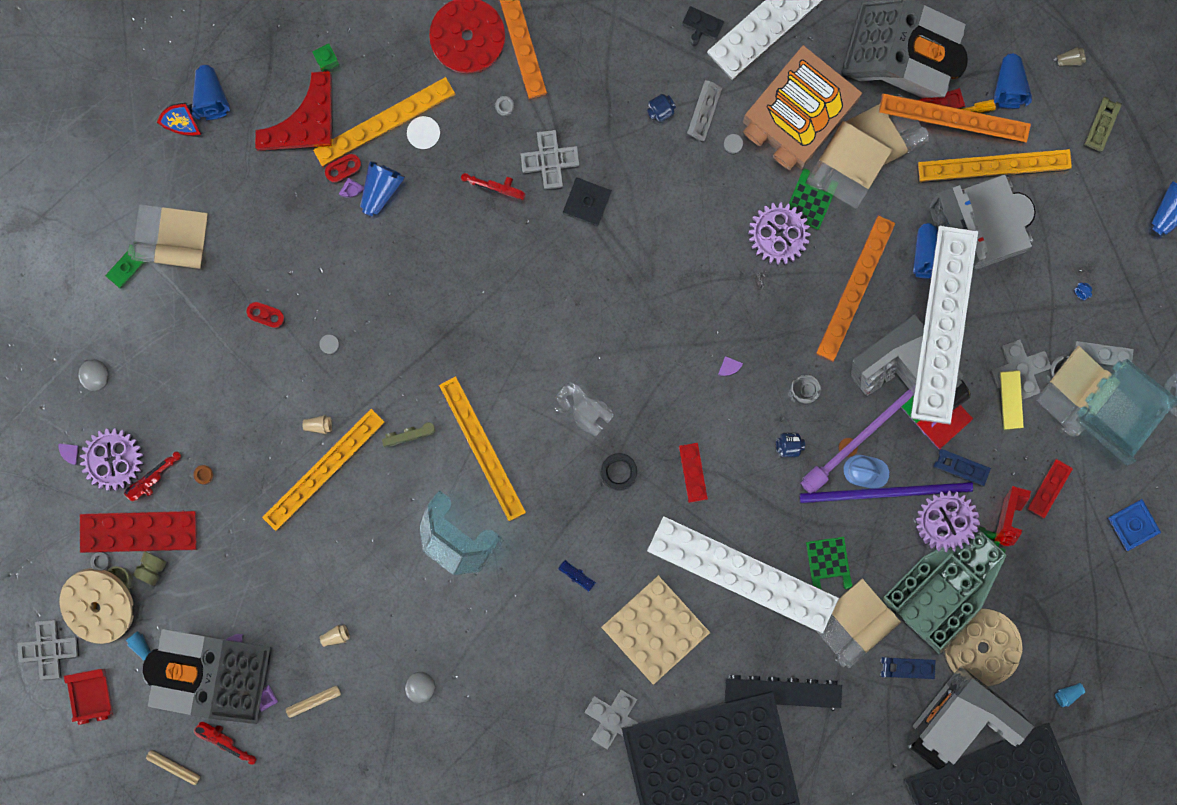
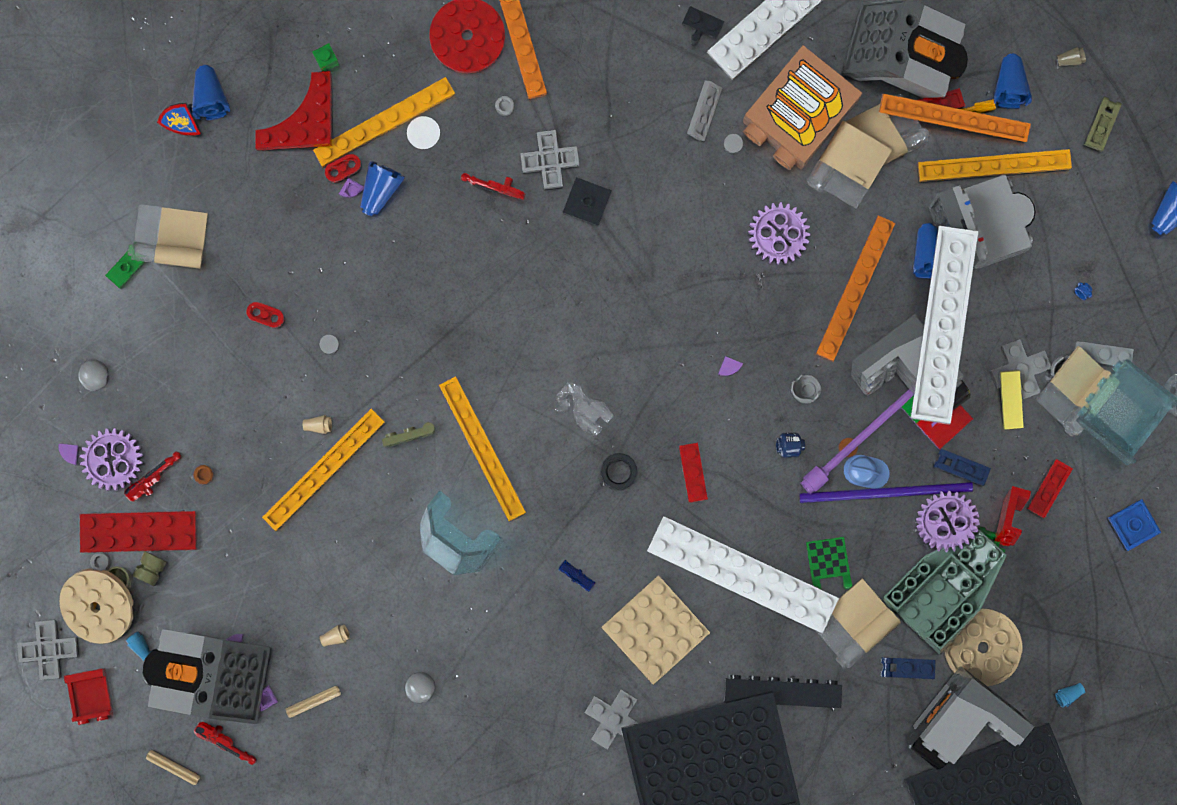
dark blue head [647,94,676,122] -> none
green flag [789,168,838,230] -> none

